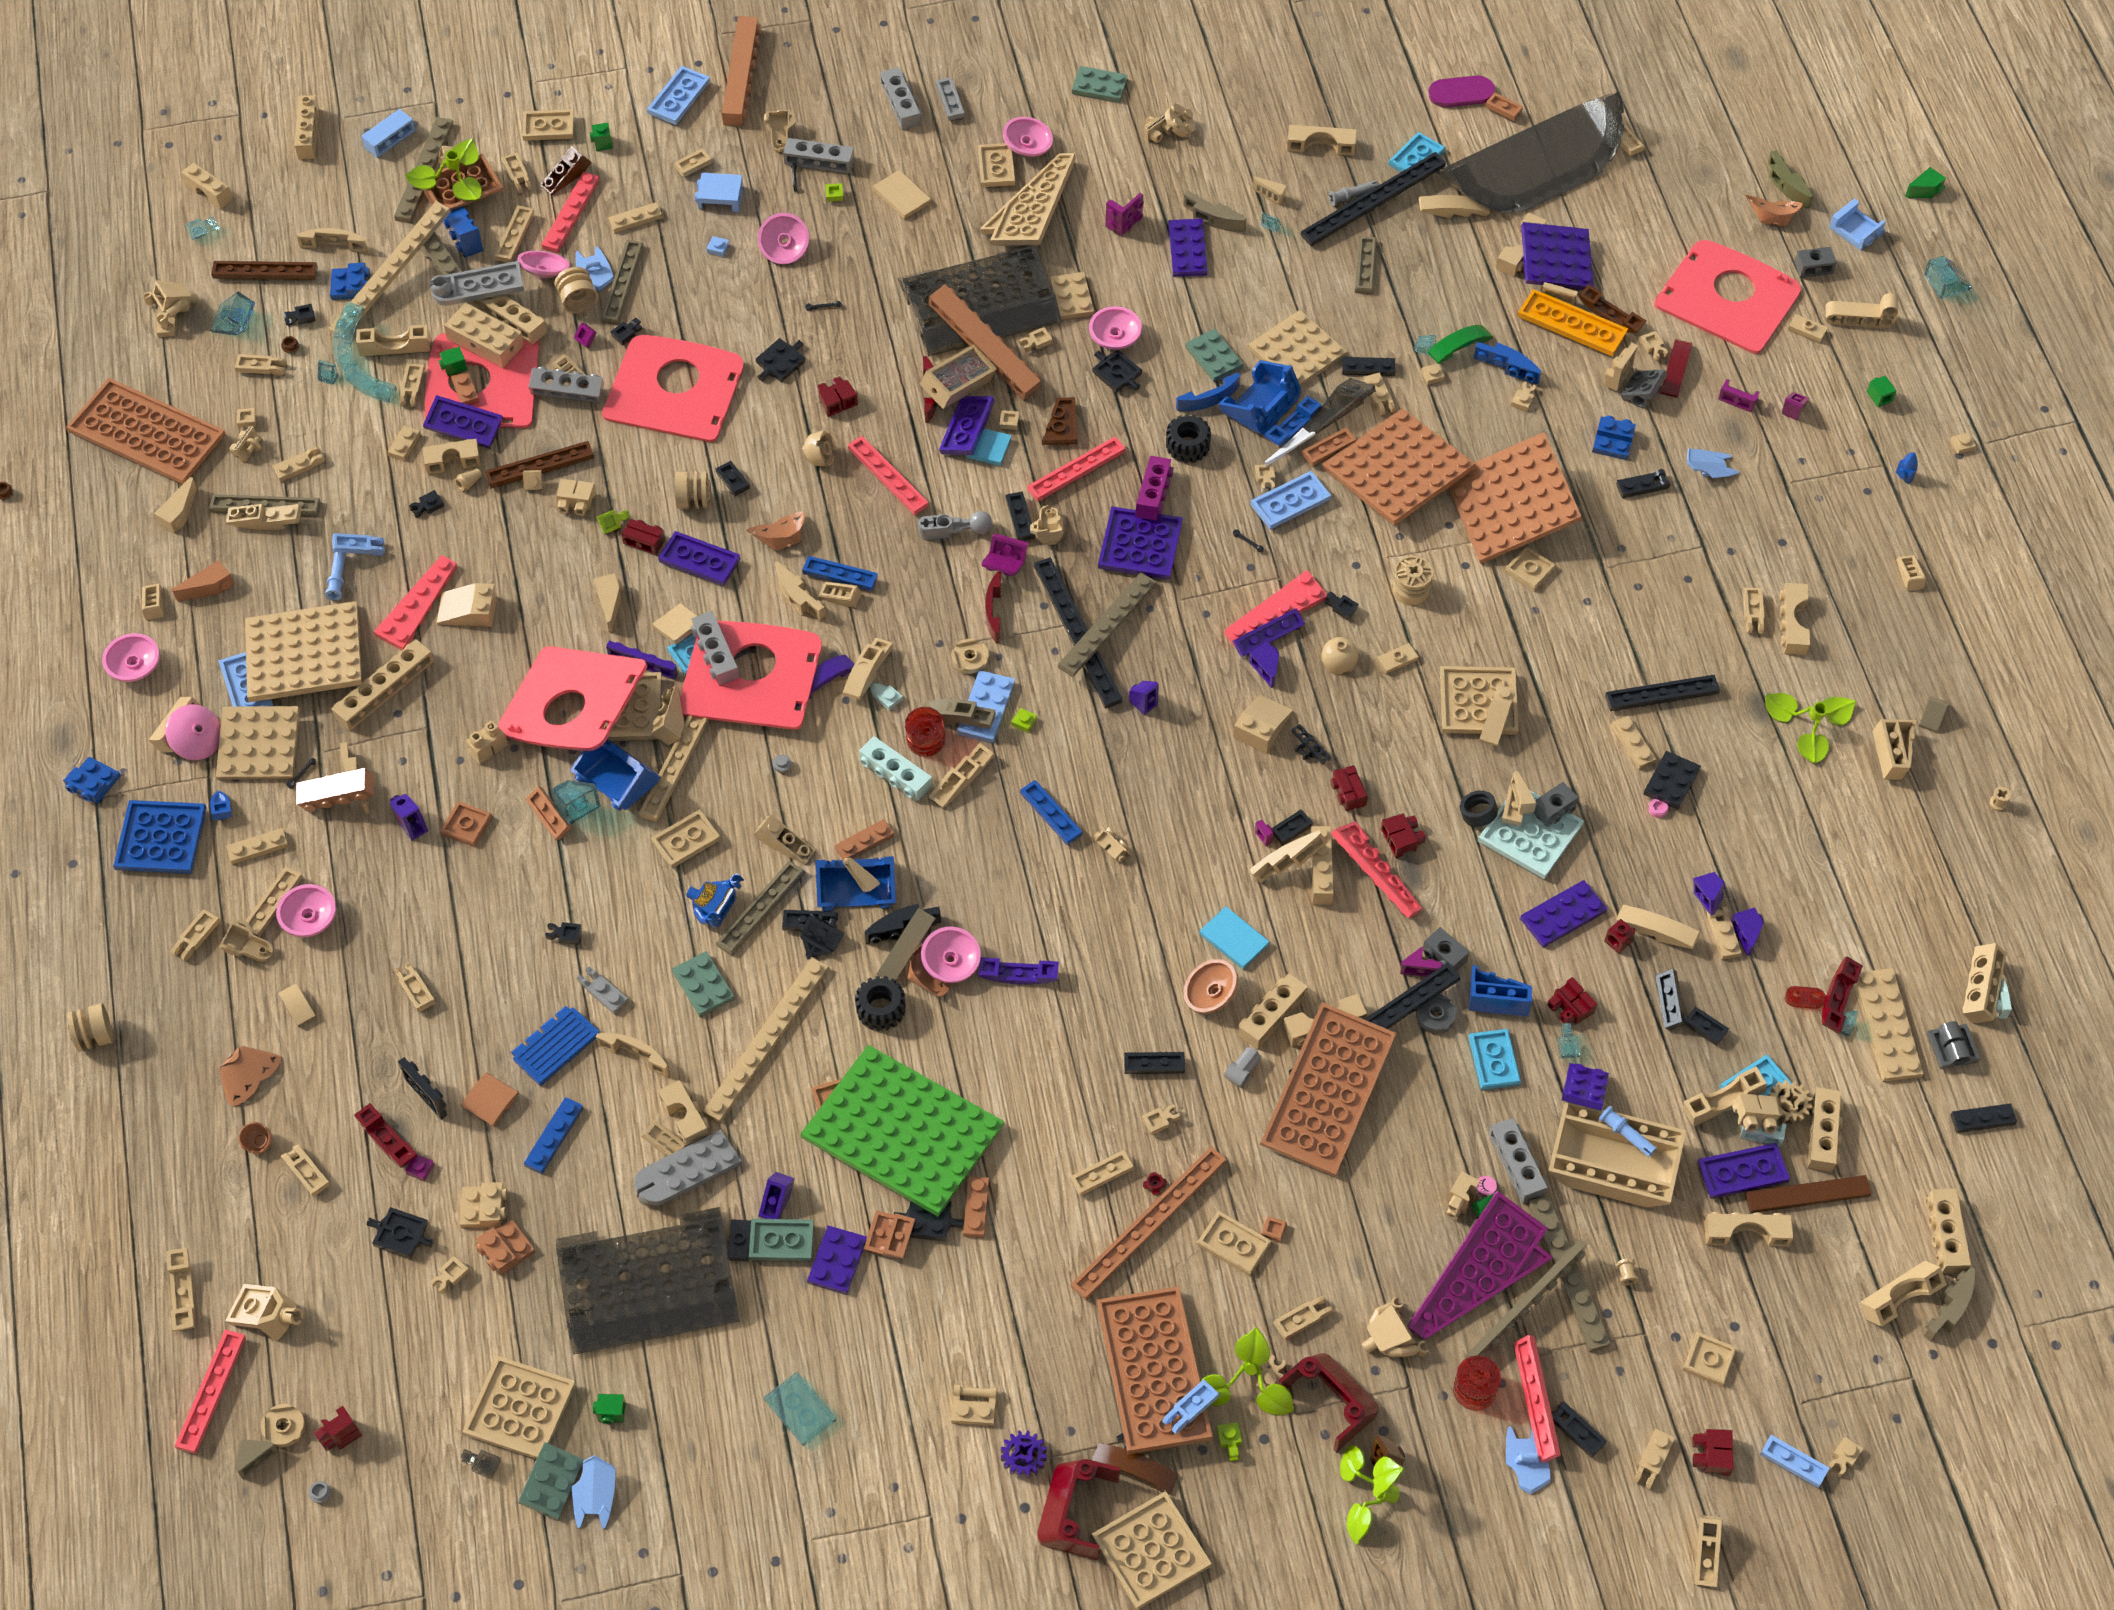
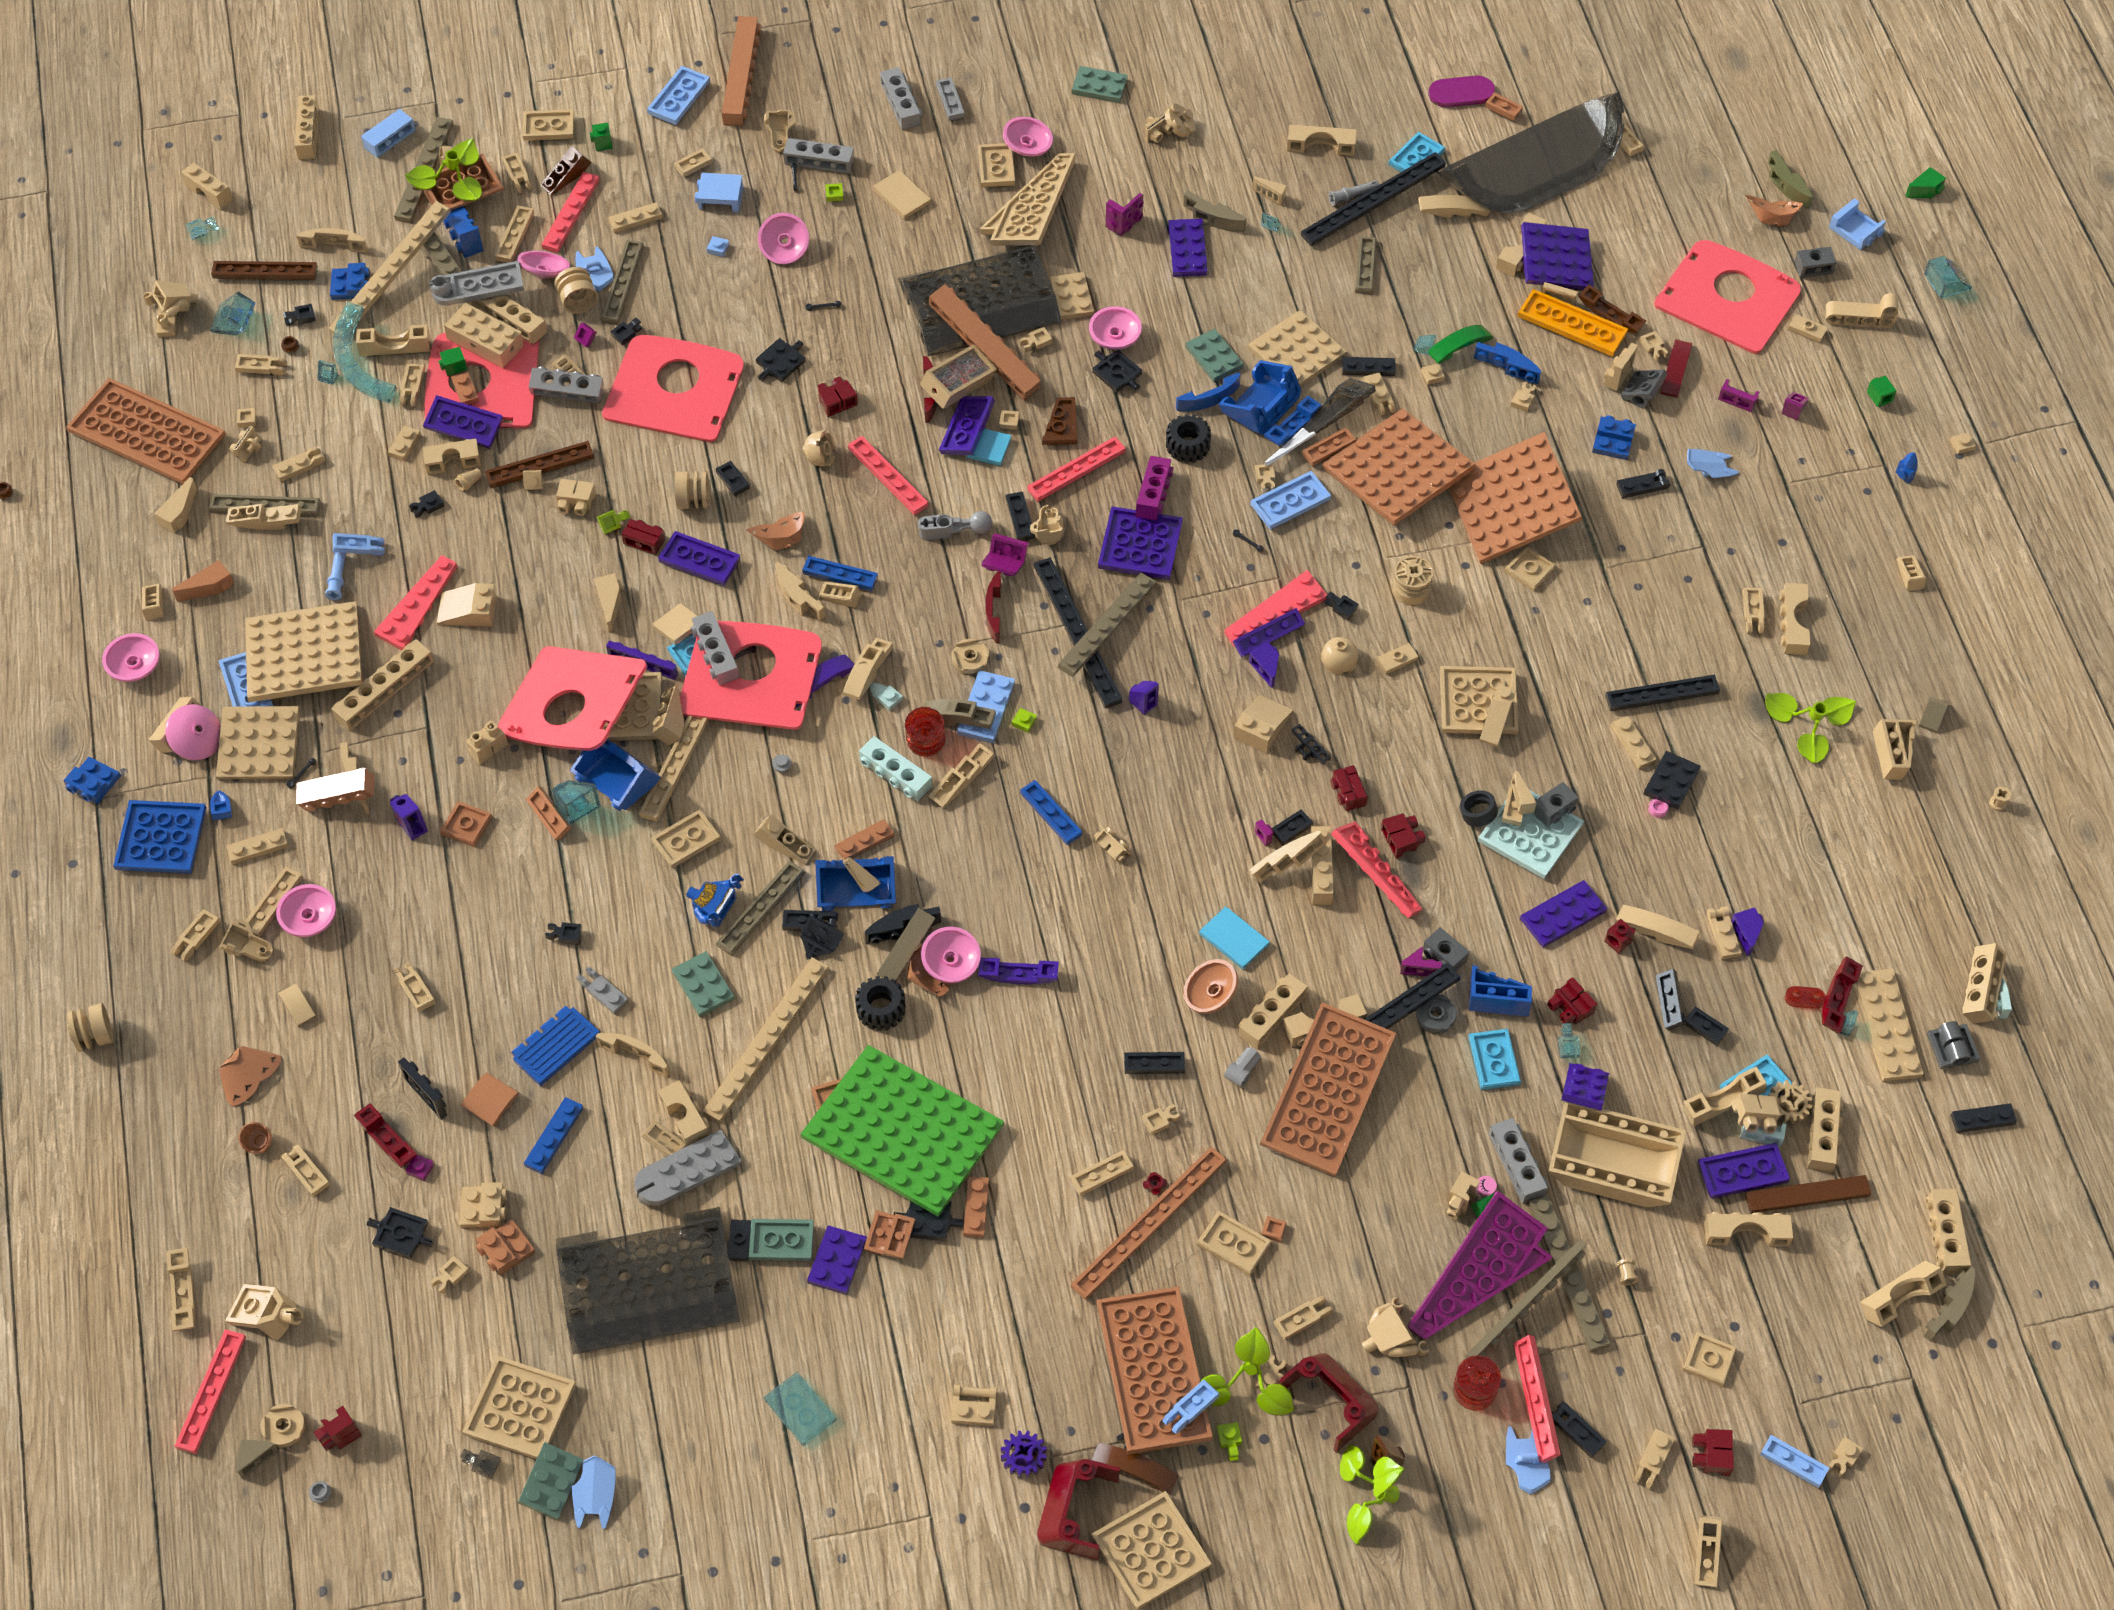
green brick [593,1394,626,1425] -> none
dark purple slope [758,1172,795,1219] -> none
light blue pin [1599,1106,1657,1158] -> none
dark purple slope [1693,872,1725,915] -> none

